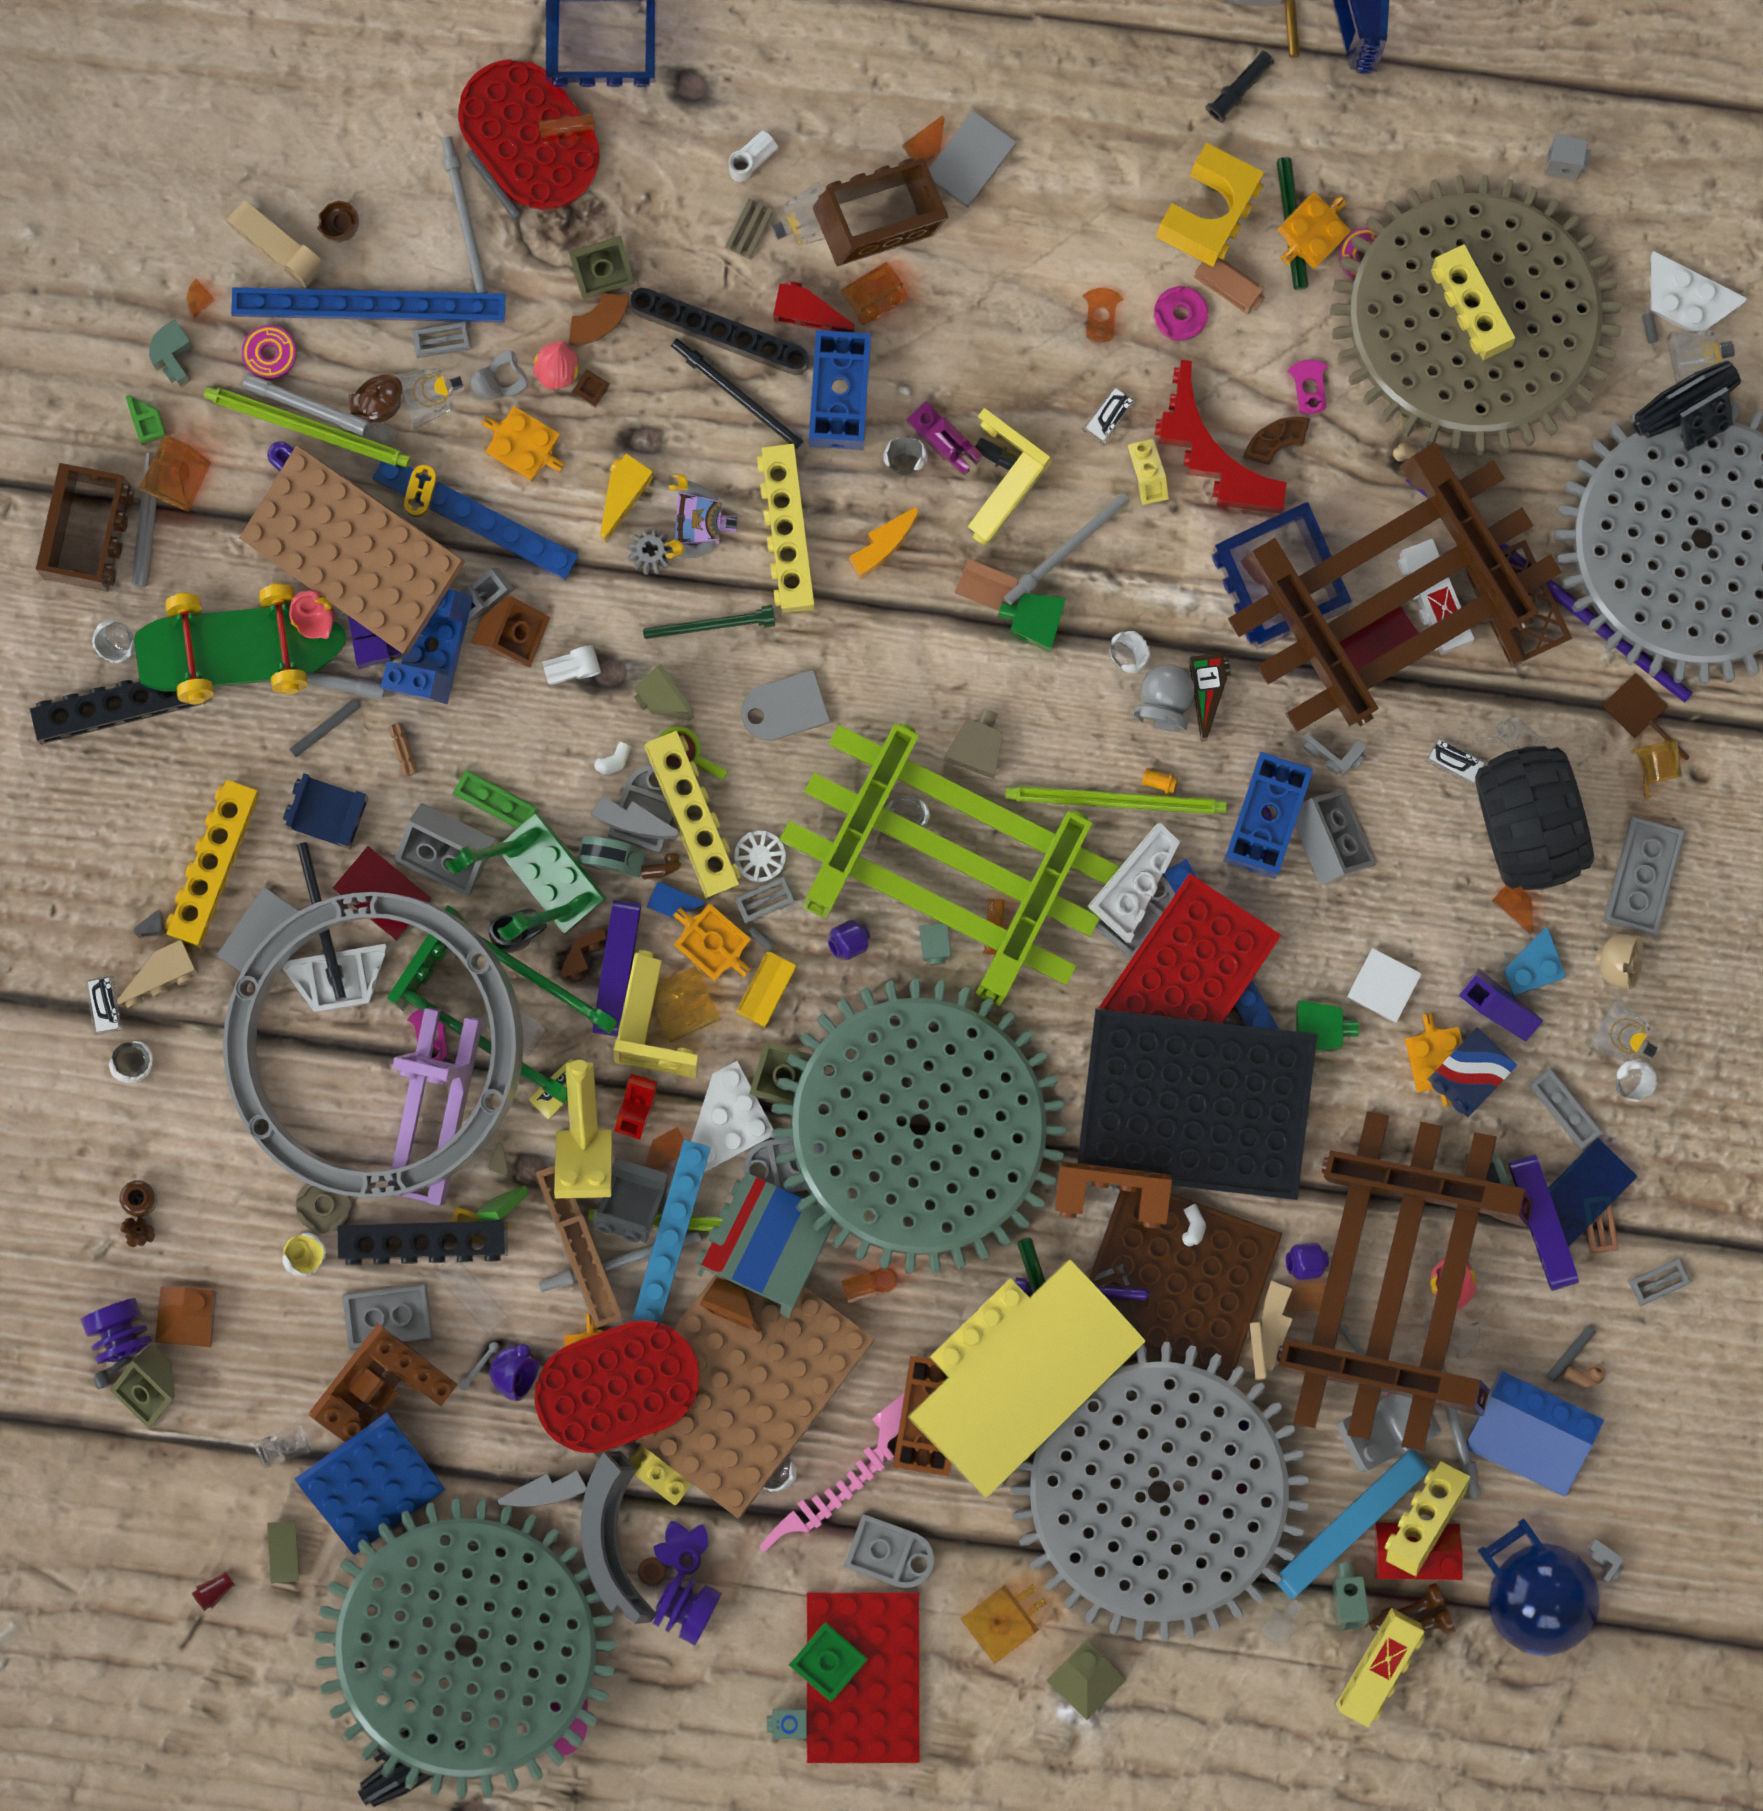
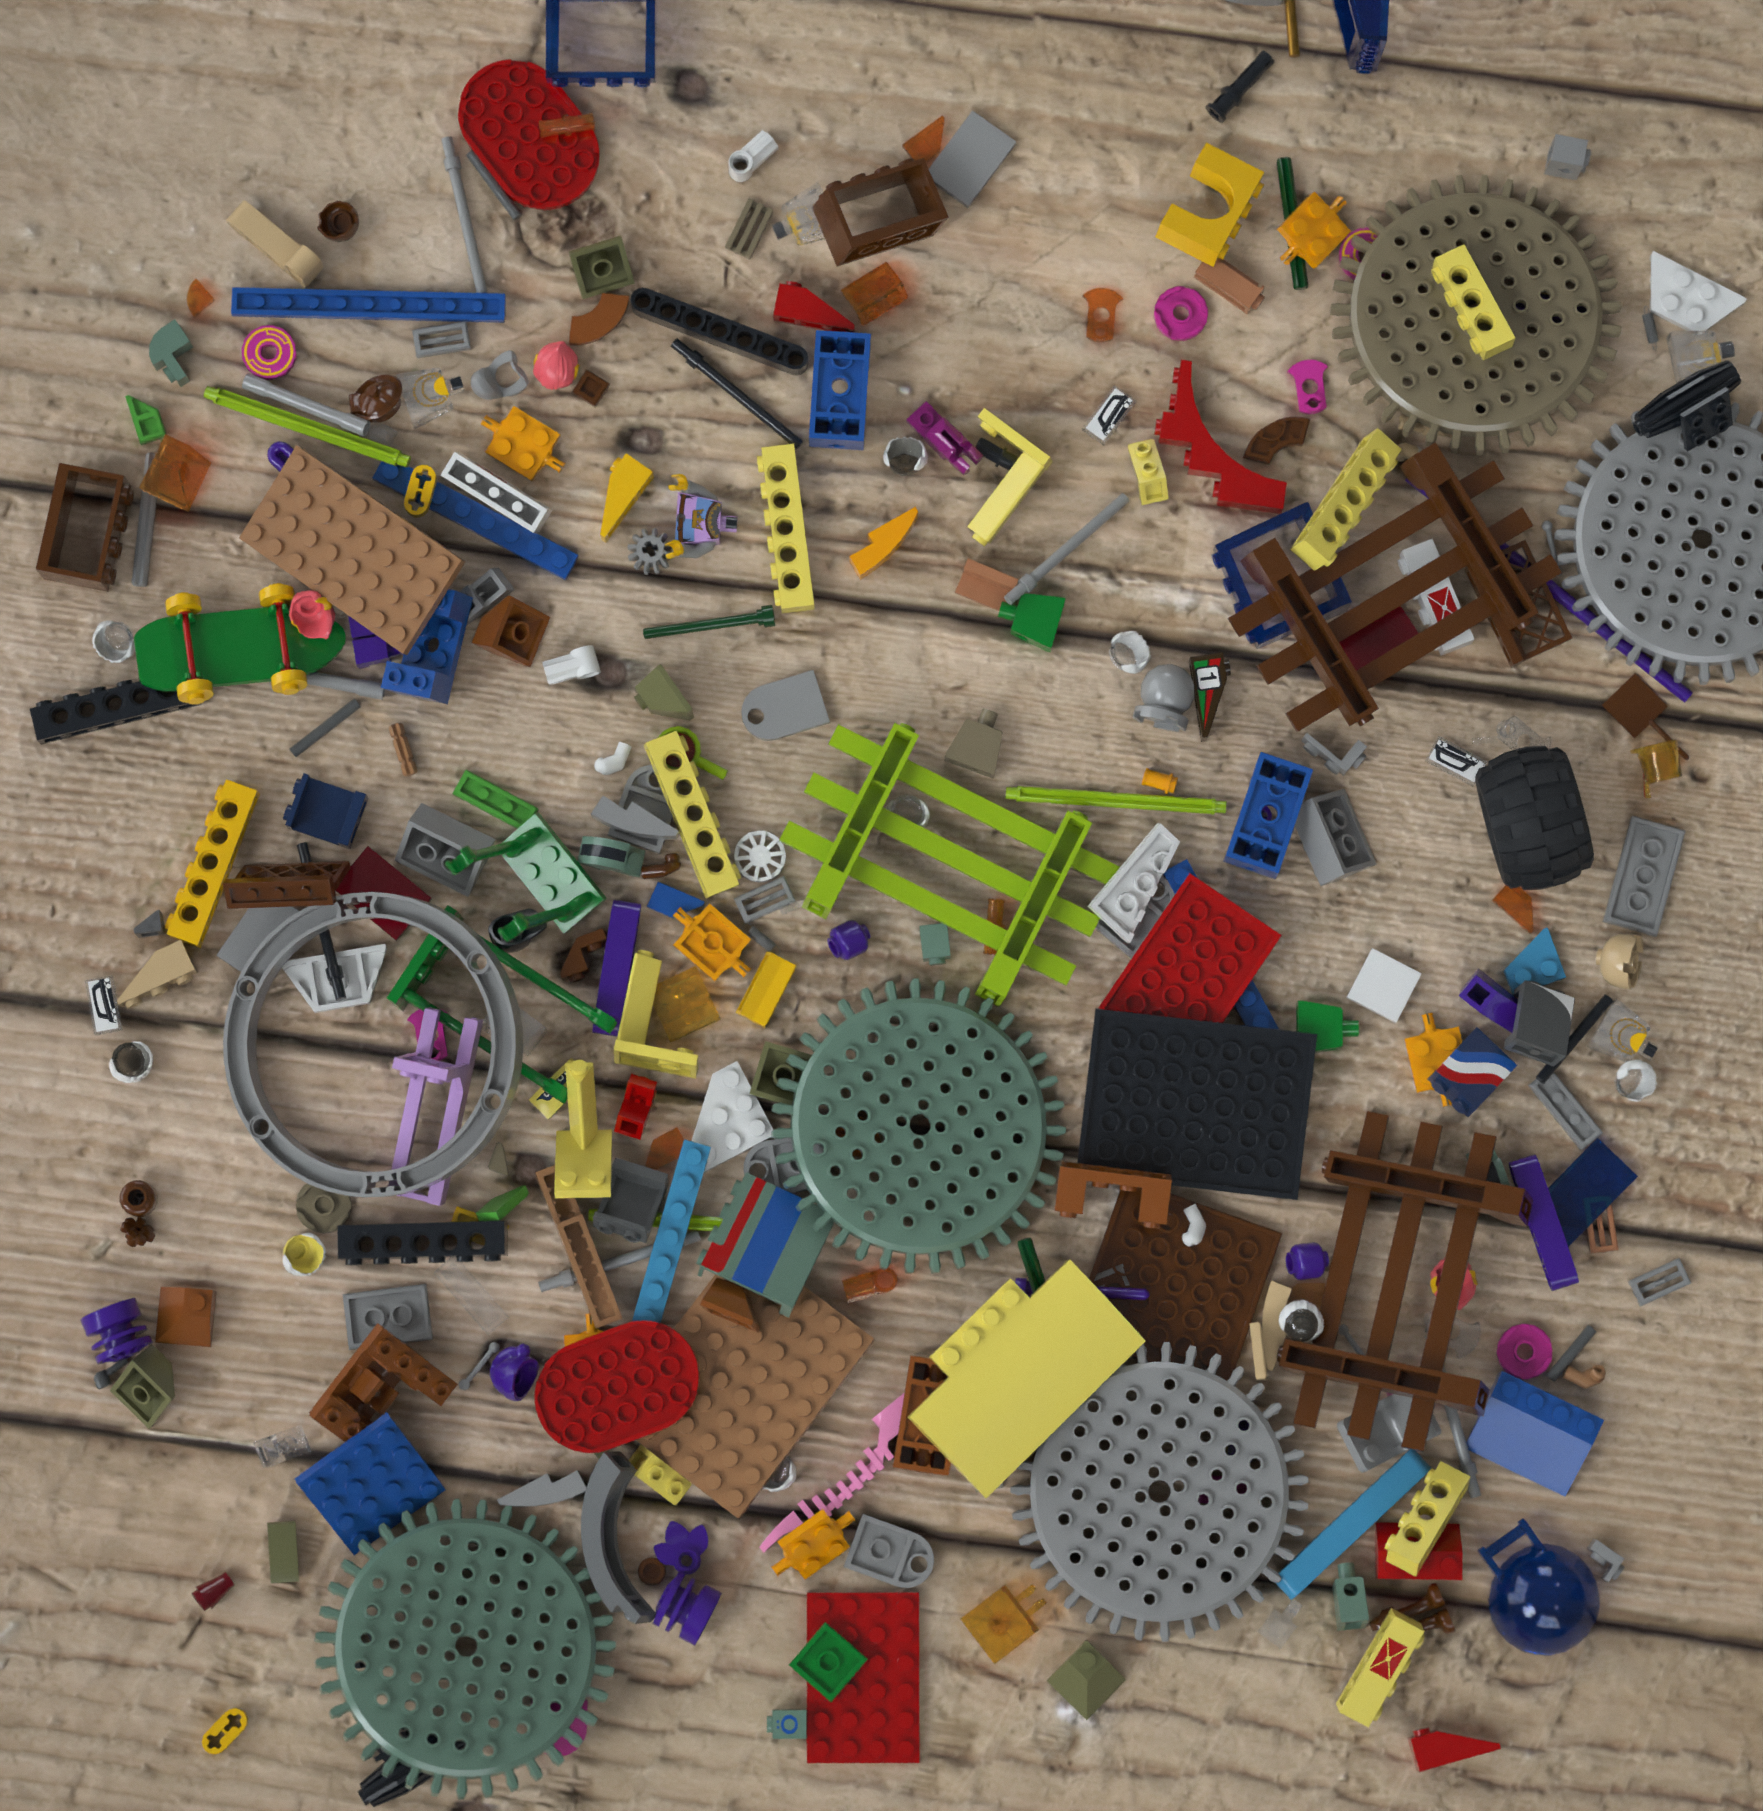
none -> yellow beam [202,1708,249,1754]
none -> reddish brown fence [223,861,351,909]
none -> white brick [441,452,552,533]
none -> light orange plate [771,1509,856,1580]
none -> clear smoke hair [1279,1300,1324,1342]
none -> light yellow brick [1290,428,1402,571]
none -> red slope [1408,1727,1501,1772]
none -> dark pink tile [1496,1324,1553,1380]
none -> dark grey panel [1504,980,1575,1067]
none -> black bar [1536,994,1613,1084]
none -> light grey hinge [1542,521,1562,577]

